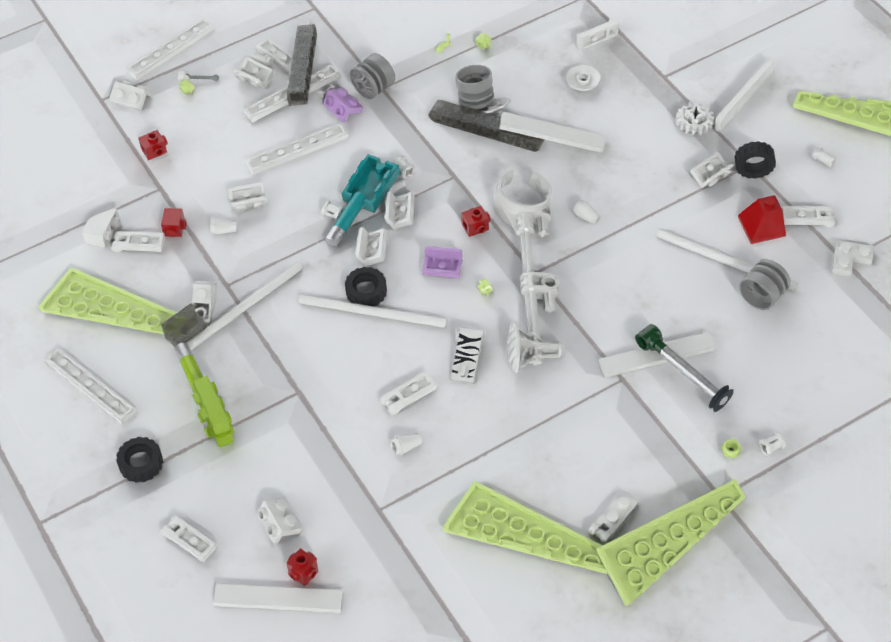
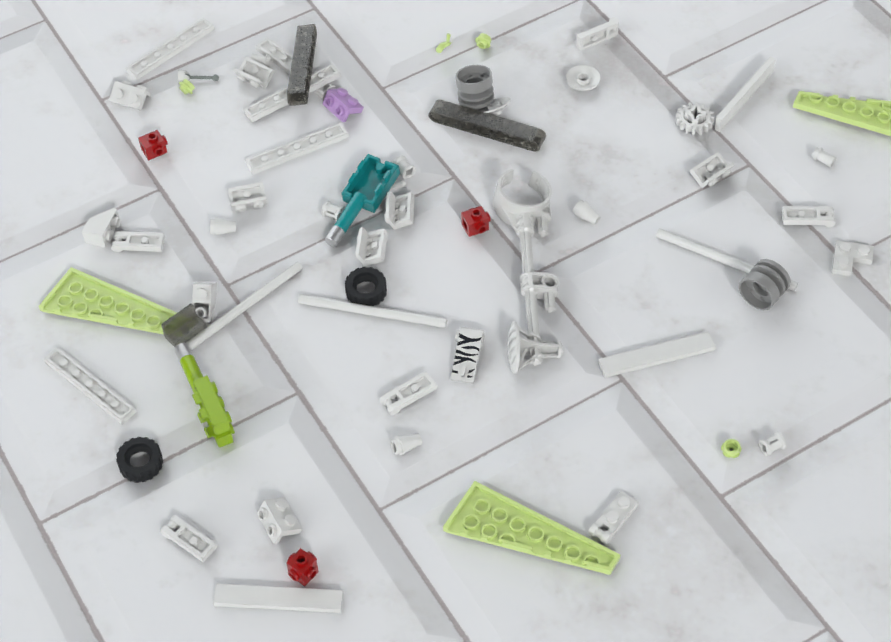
red brick [161,208,187,237] -> none
light grey wheel [350,53,395,99] -> none
lavender bracket [422,246,463,279] -> none
yellowish green plate [477,278,493,296] -> none
white tile [499,112,605,153] -> none
yellowish green wing [596,479,746,606] -> none
piece [635,324,734,412] -> none
black tyre [734,141,776,179] -> none
red slope [738,195,786,244] -> none

